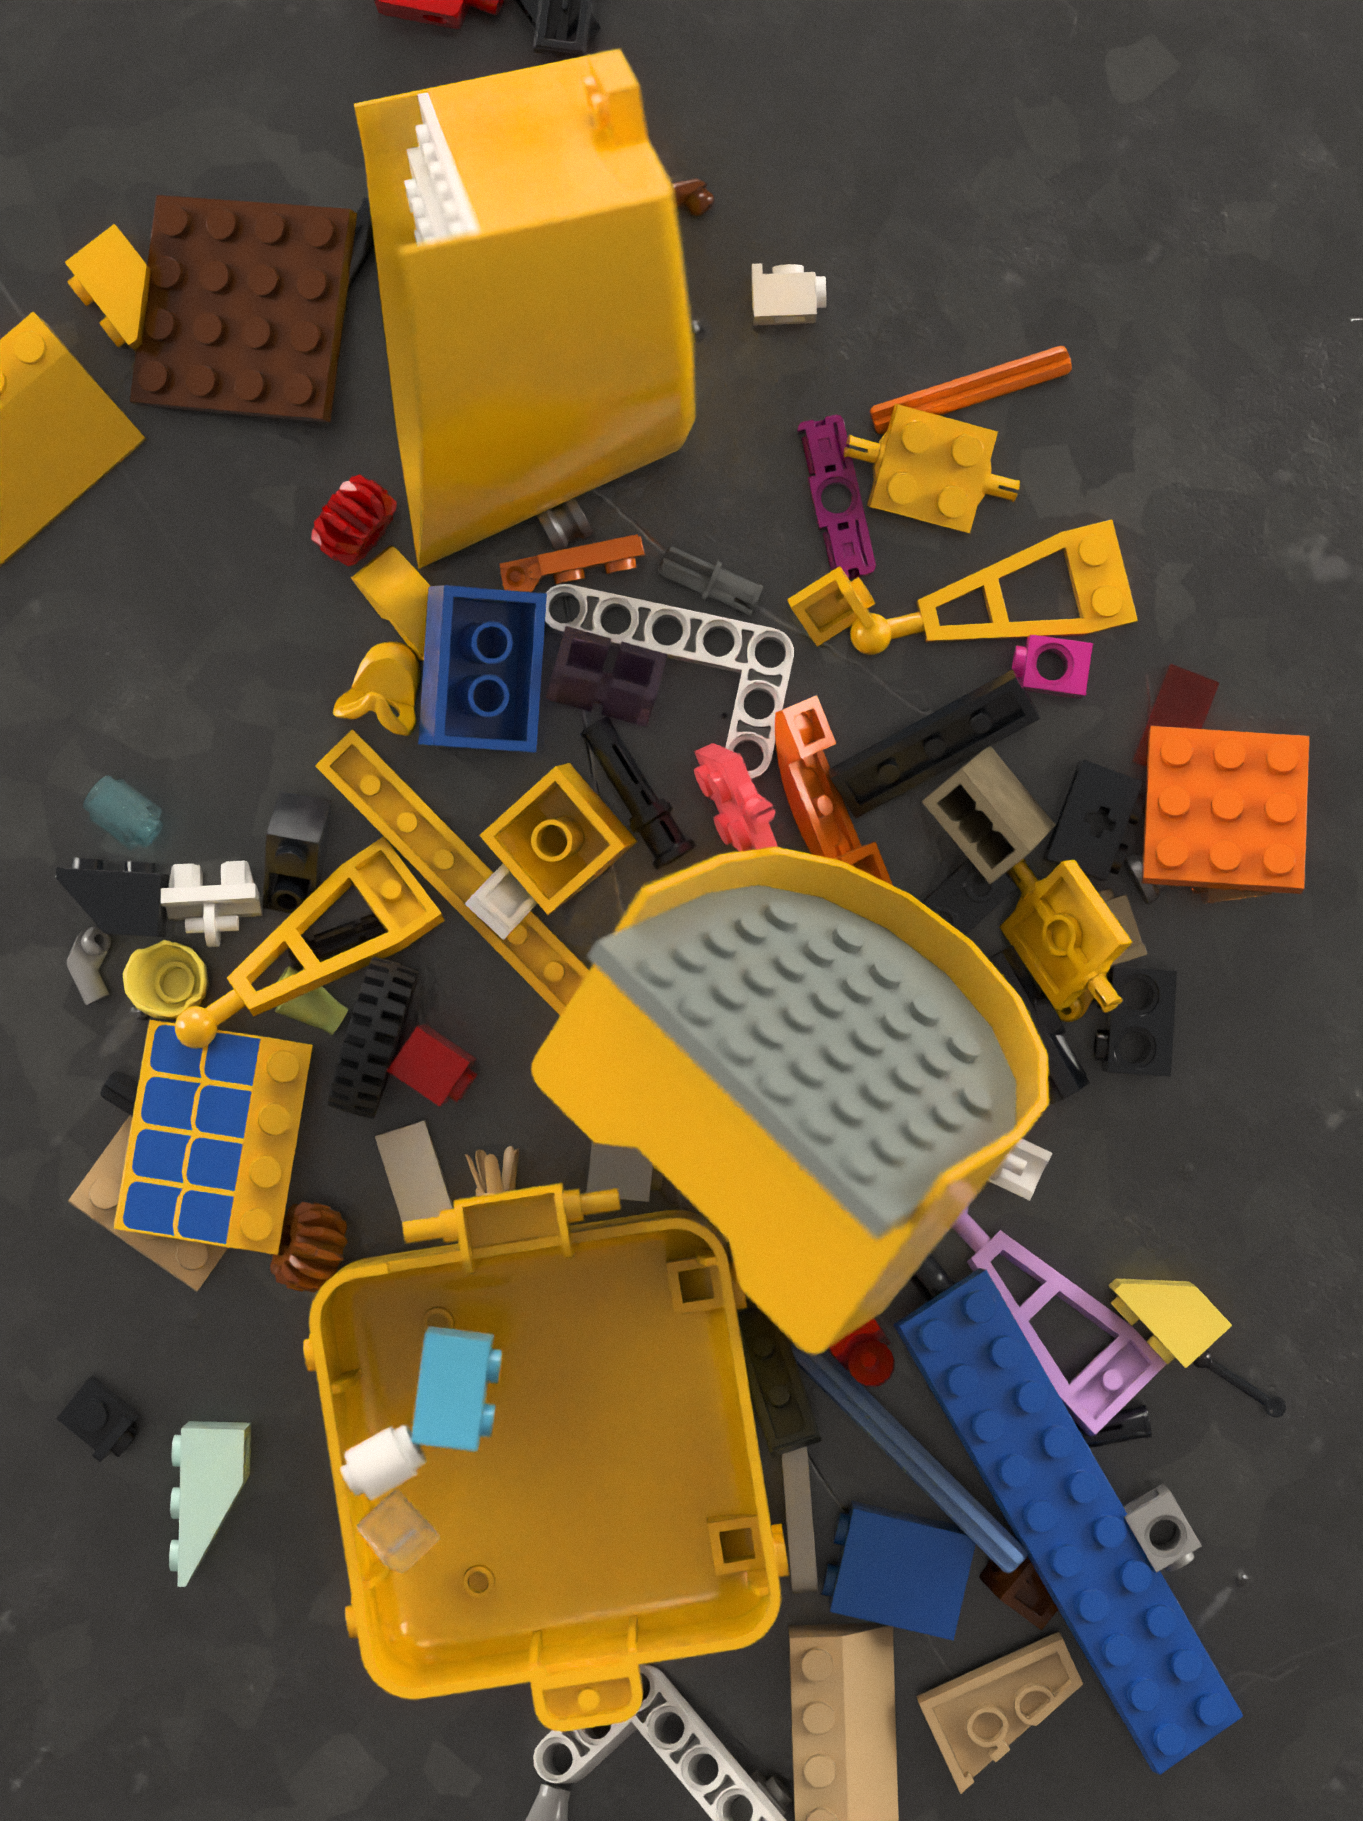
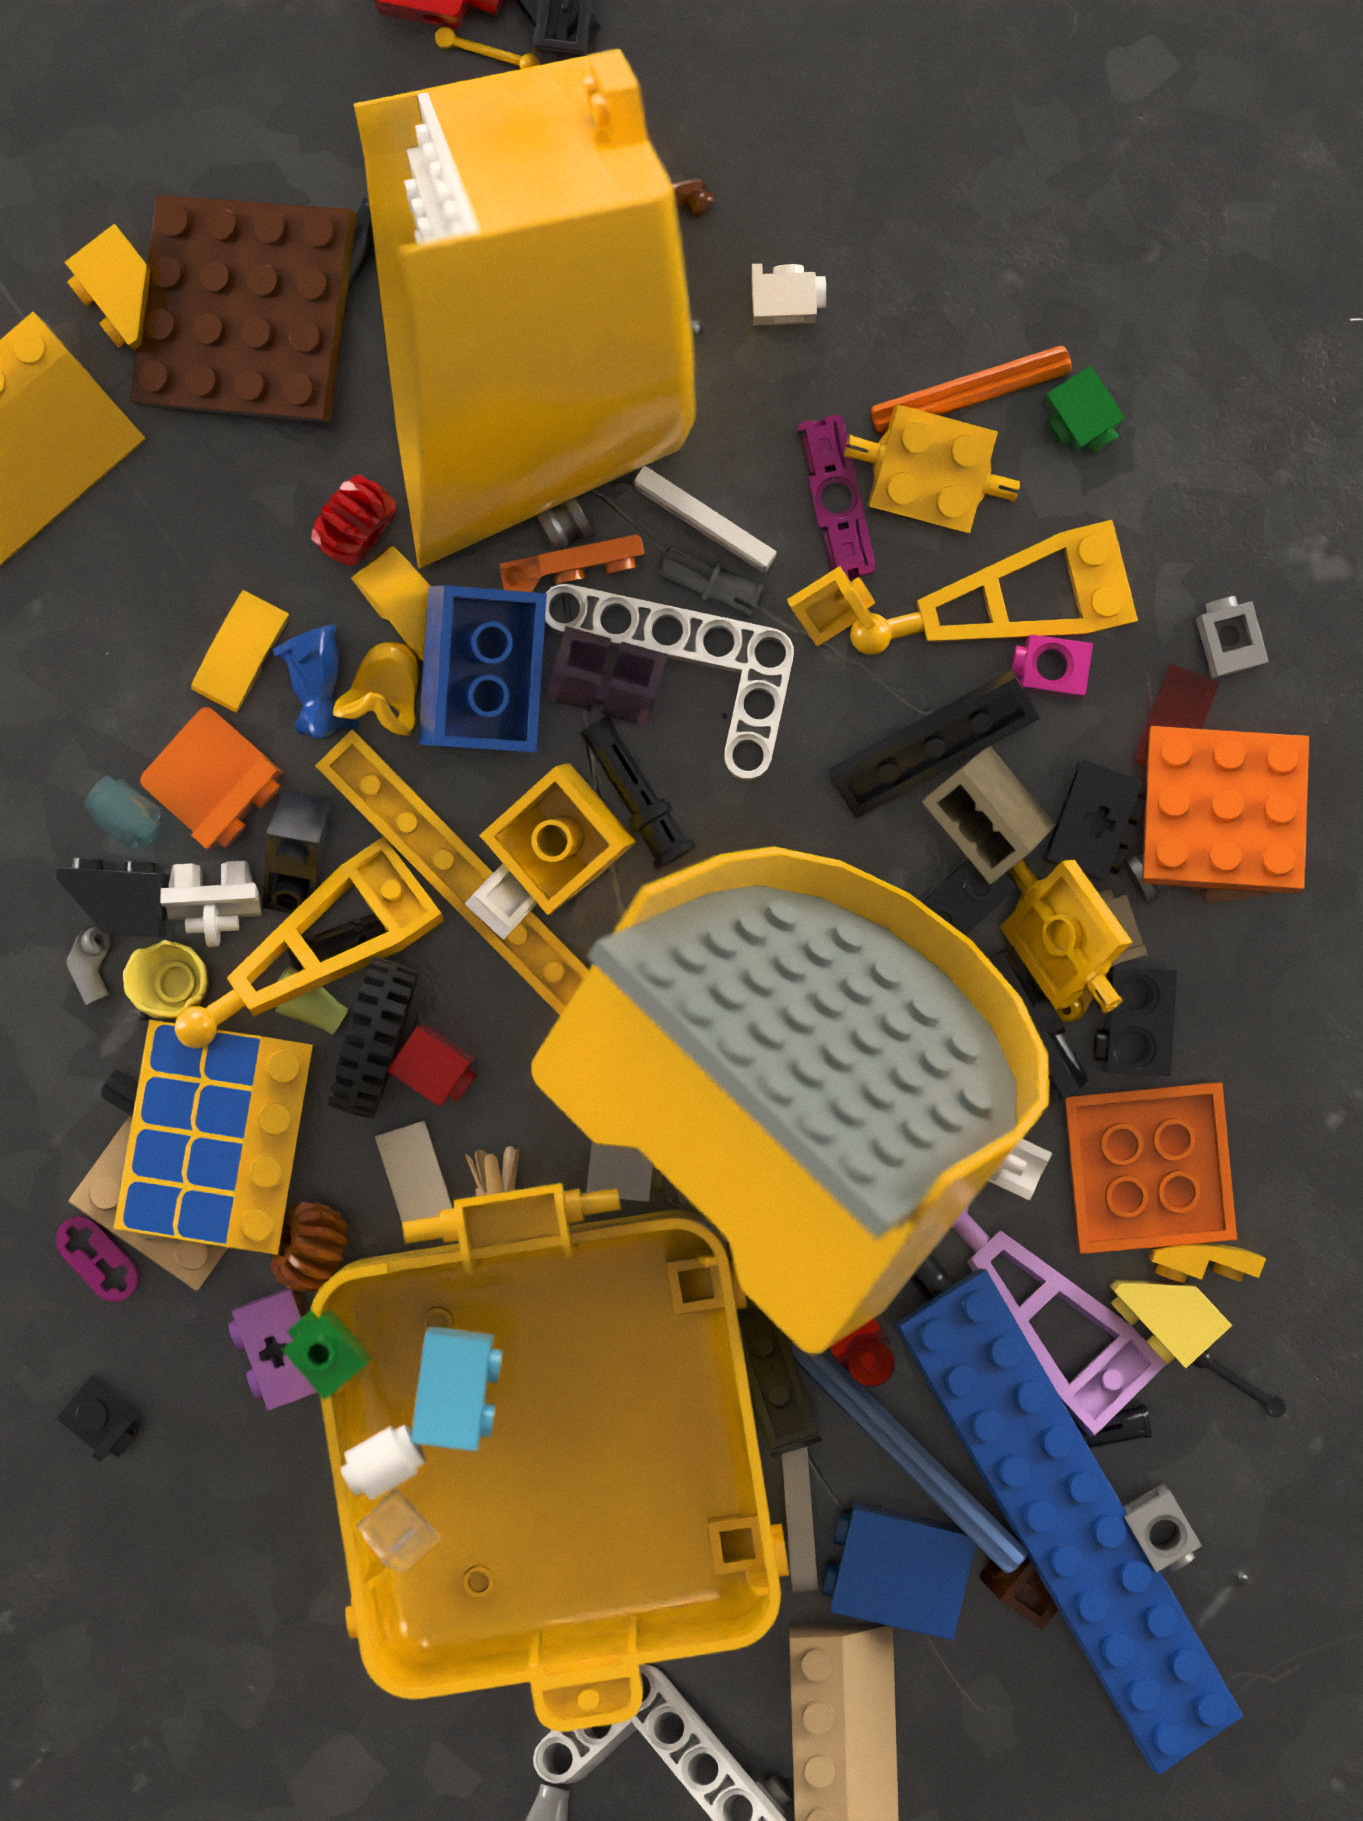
light aqua slope [169,1421,251,1587] -> none
coral plate [694,743,778,852] -> none
orange slope [775,695,893,885] -> none
tan wing [916,1632,1083,1794] -> none
none -> magenta beam [55,1214,142,1302]
none -> orange bracket [140,707,284,850]
none -> yellow slope [191,590,289,713]
none -> medium lavender brick [228,1288,318,1411]
none -> blue animal [272,625,359,740]
none -> green brick [282,1308,373,1400]
none -> yellow hinge [435,27,540,69]
none -> white tile [634,466,777,572]
none -> green brick [1042,365,1125,454]
none -> orange plate [1064,1082,1237,1254]
none -> yellow slope [1146,1243,1266,1284]
none -> light grey brick [1196,596,1269,680]

